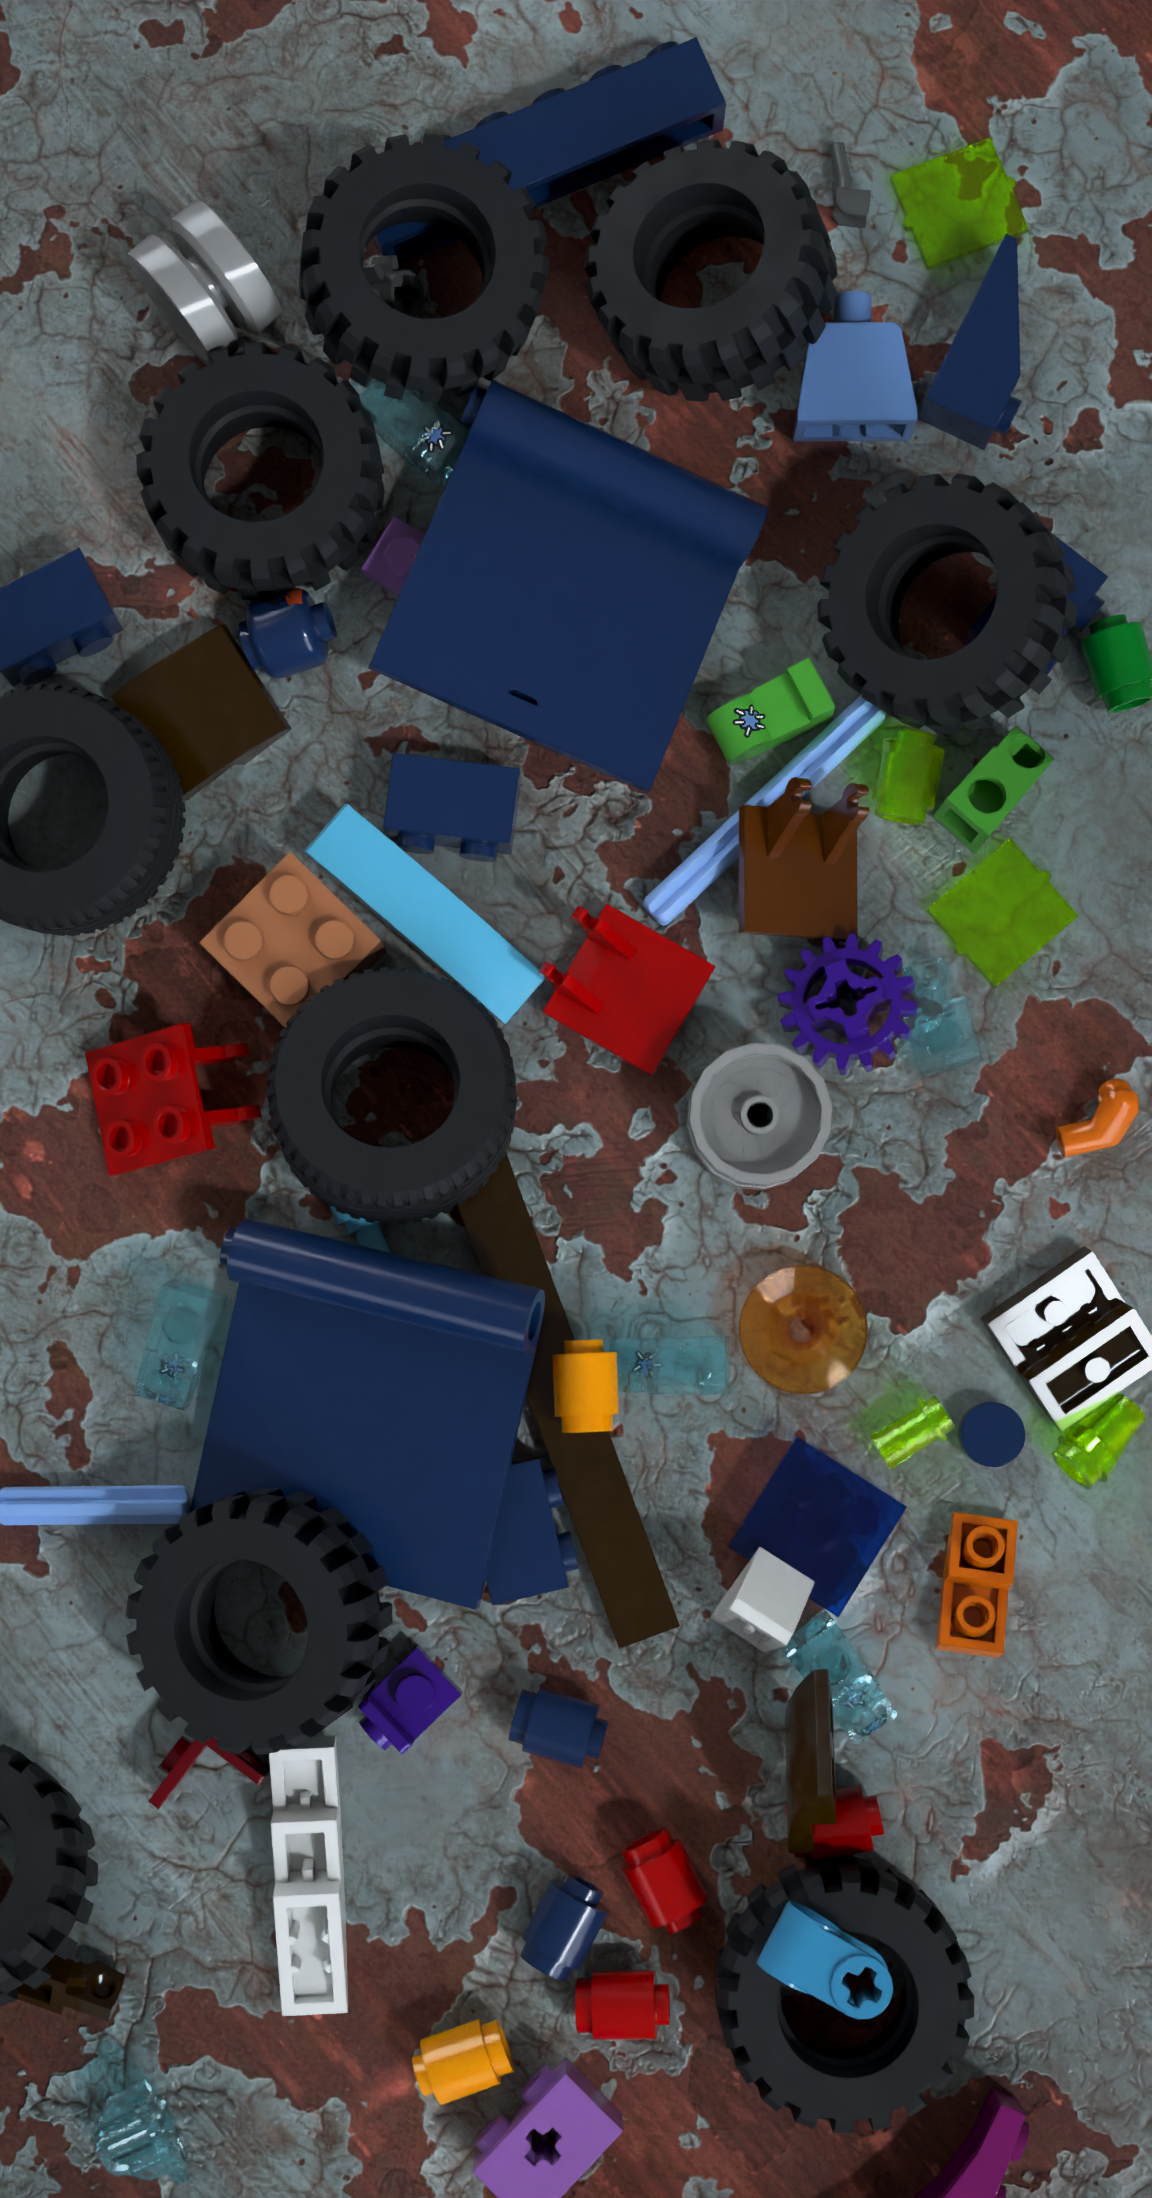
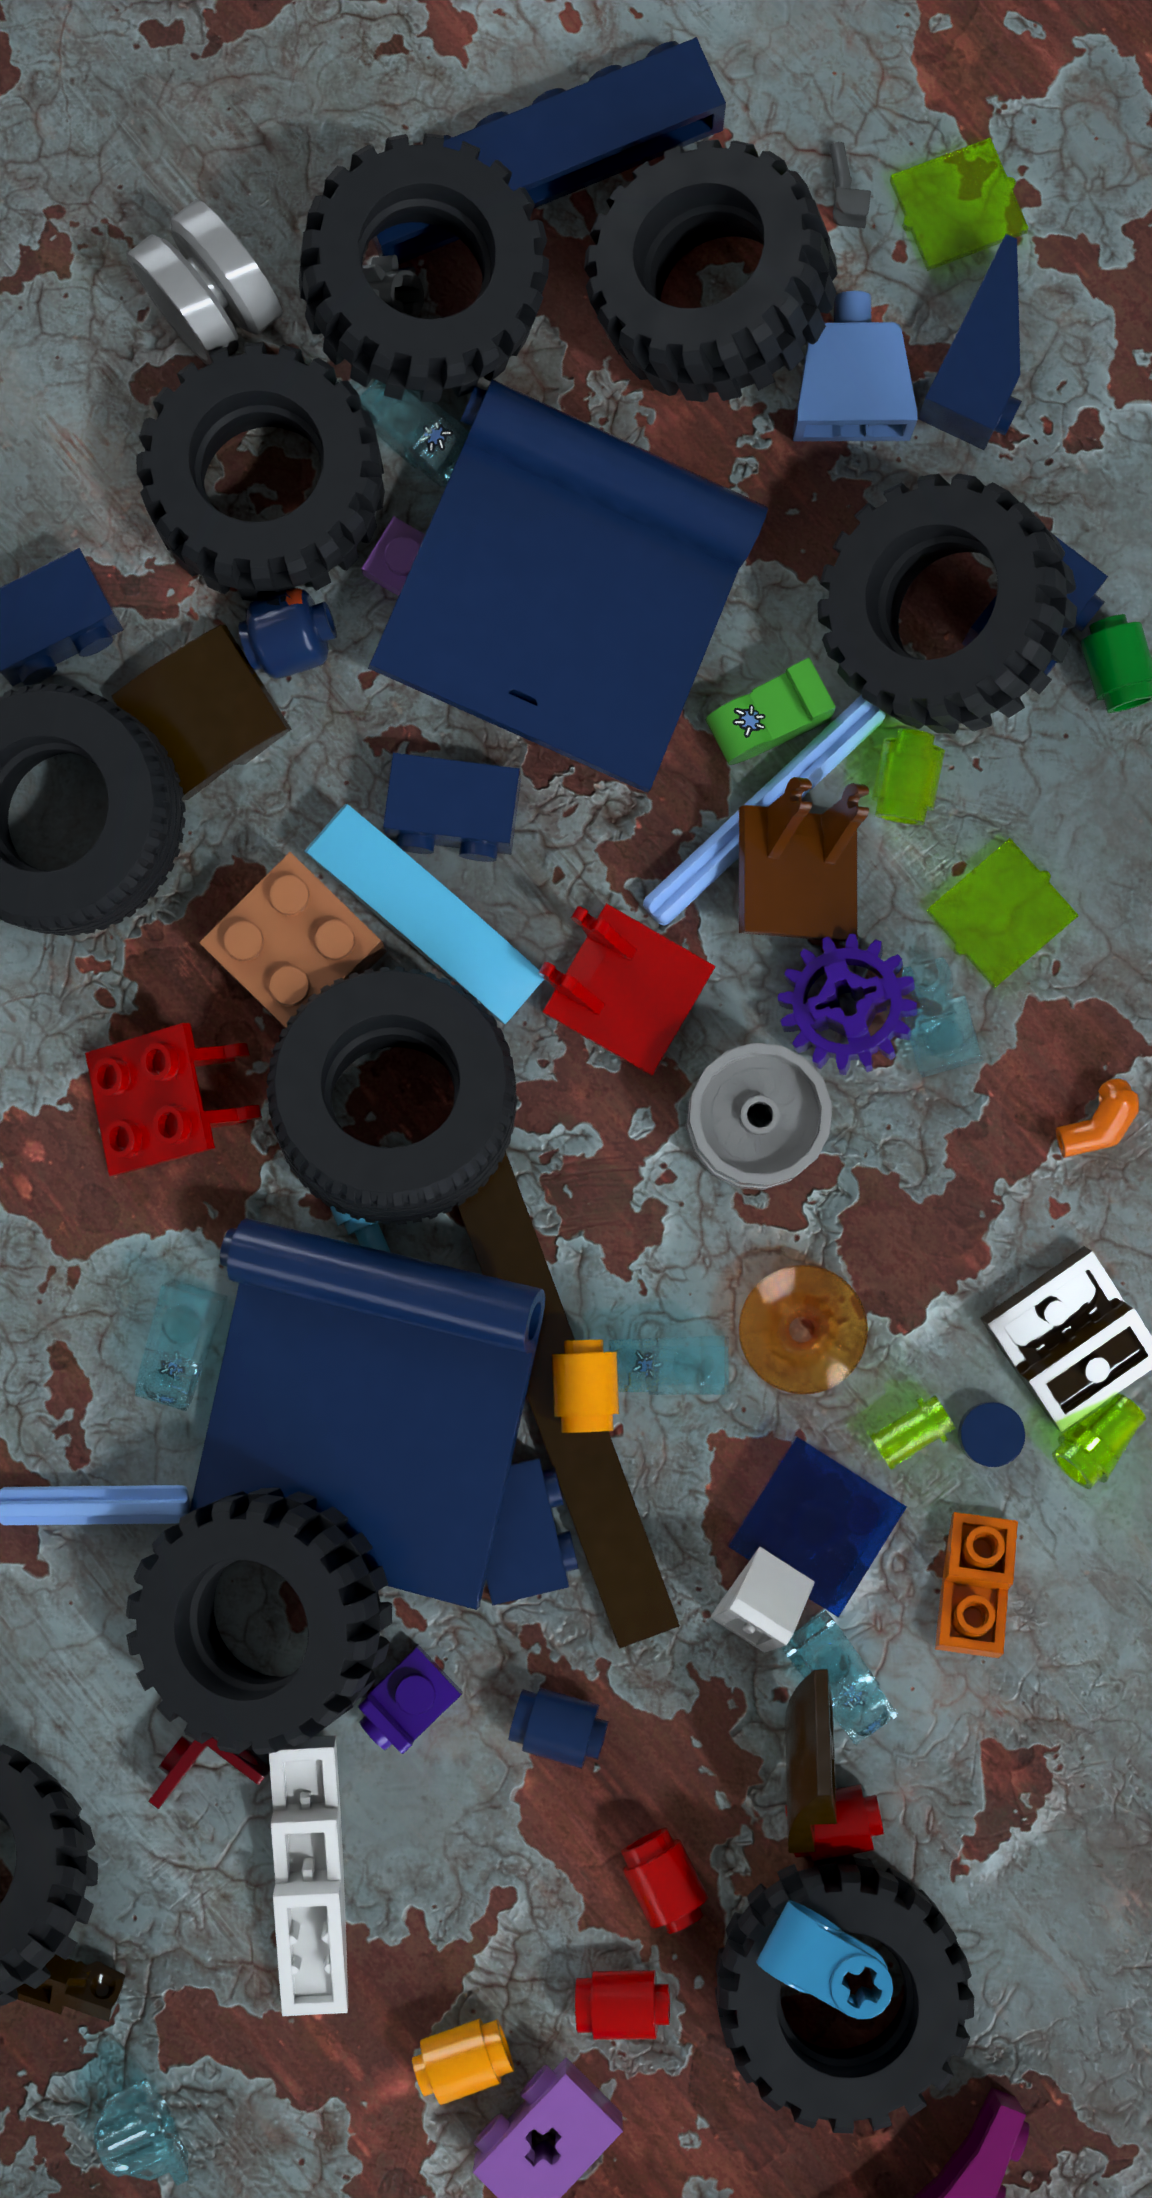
dark blue brick [520,1874,609,1981] -> none
bright green leg [933,725,1055,853] -> none

